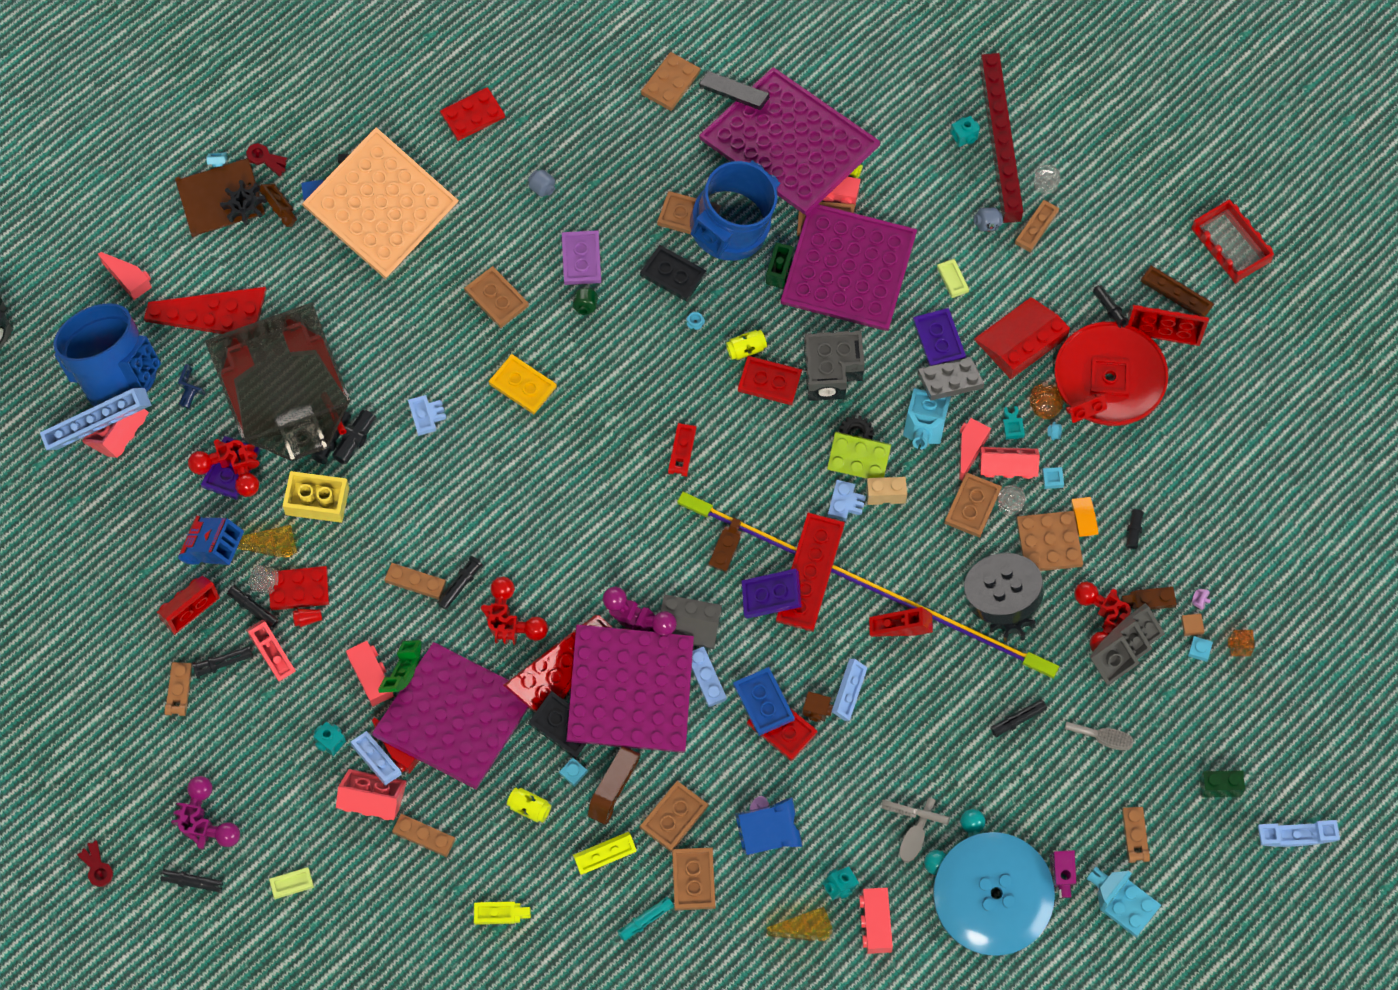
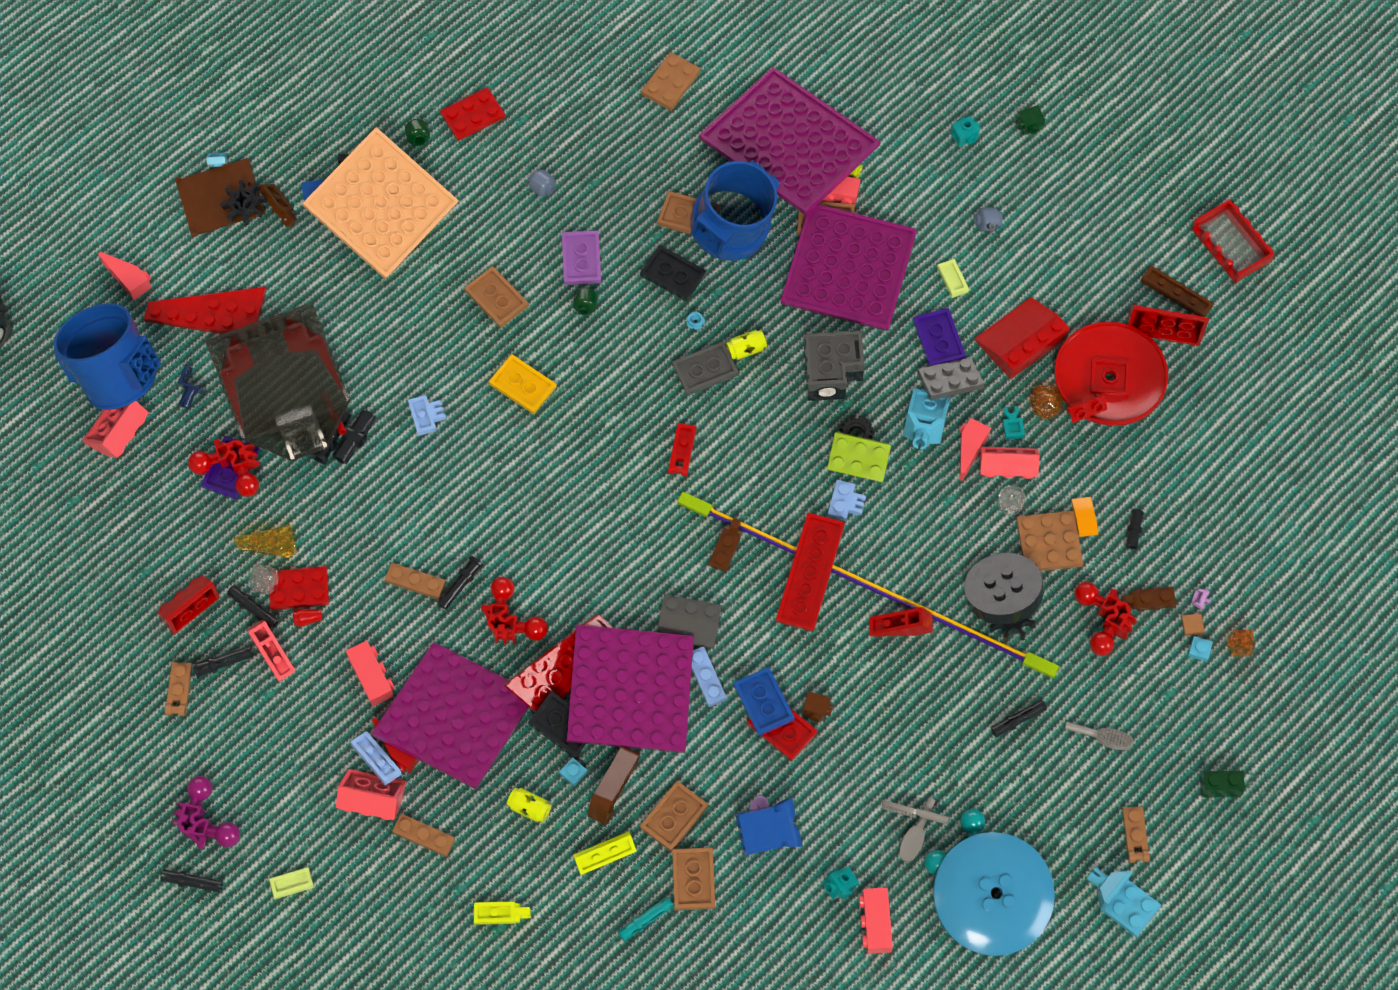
light blue brick [40,388,152,450] -> none
dark red piece [77,840,114,888] -> none
blue piece [178,515,244,565] -> none
dark red piece [246,143,287,177] -> none
light yellow brick [283,471,349,523] -> none
teal brick [313,722,346,756] -> none
green slope [378,640,422,693] -> none
magenta piece [602,586,677,636] -> none
tile [699,71,770,110] -> none
red plate [738,356,802,405] -> none
dark purple plate [742,569,801,619] -> none
dark green brick [766,242,794,289] -> none
clear yellow slope [766,907,833,941] -> none
light blue plate [832,659,867,721] -> none
tan brick [866,477,907,505] -> none
medium nougat plate [944,472,1002,538] -> none
dark red brick [980,53,1023,223] -> none
medium nougat plate [1015,200,1059,253] -> none
clear wheel [1033,165,1060,194] -> none
medium azure plate [1042,467,1064,489] -> none
medium azure plate [1048,422,1062,440] -> none
magenta torso [1049,850,1076,898] -> none
dark grey slope [1089,603,1165,686] -> none
black pin [1093,285,1129,328] -> none
light blue slope [1258,820,1340,847] -> none
none -> dark green head [405,119,430,146]
none -> dark grey plate [672,341,739,396]
none -> dark green brick [1015,105,1045,136]

